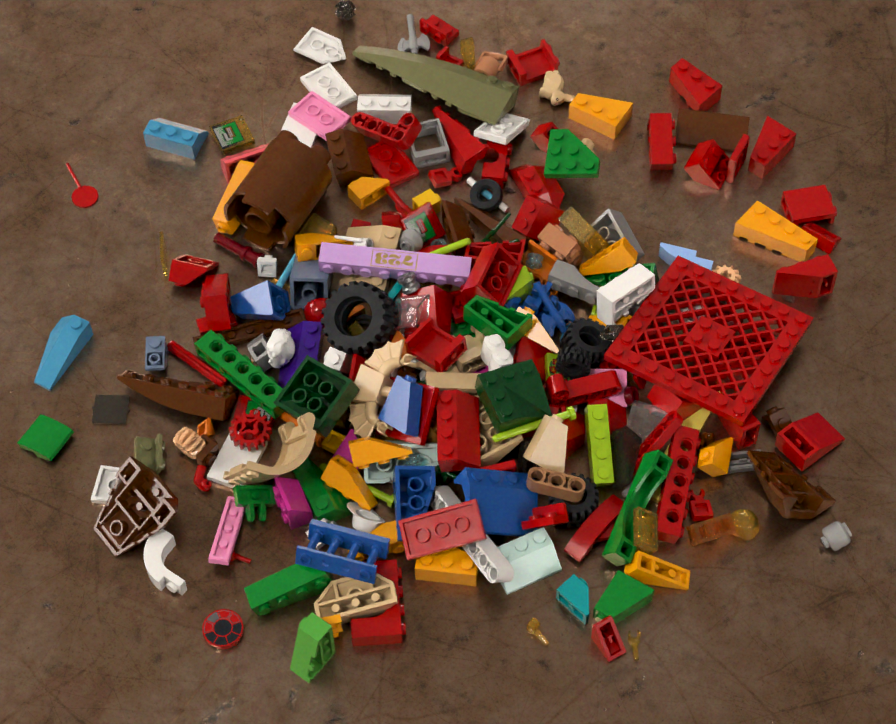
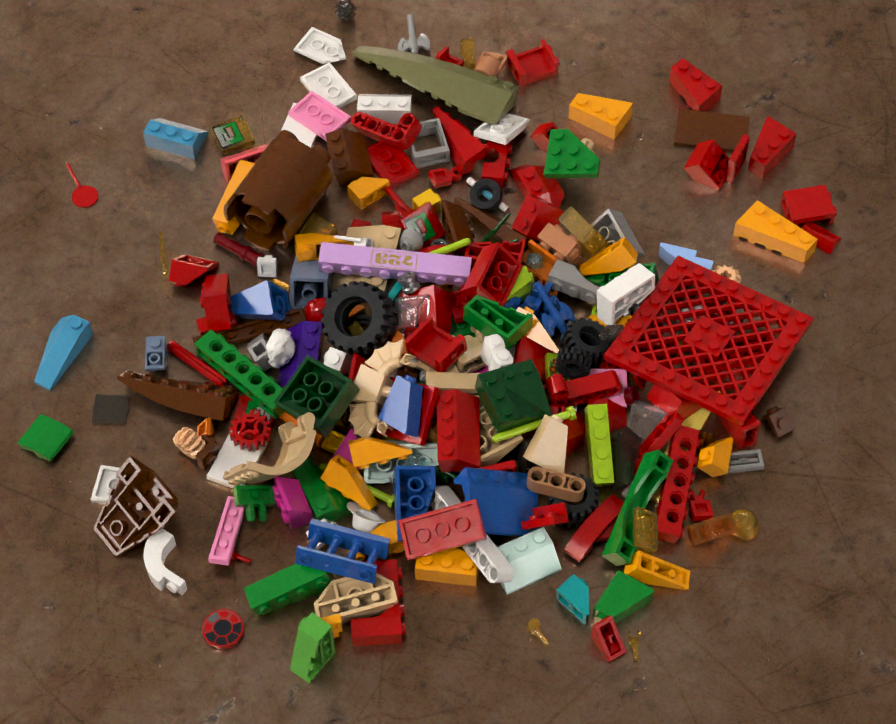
olive bracket [134,434,165,475] -> none
red arm [193,465,212,492] -> none
medium azure bar [276,253,296,288] -> none
red bracket [419,14,459,46] -> none
tan animal [539,70,575,106] -> none
red wedge [647,113,676,170] -> none
reddish brown wedge [747,450,836,519] -> none
red slope [772,254,838,298] -> none
red slope [775,412,845,472] -> none
light grey head [820,521,852,551] -> none

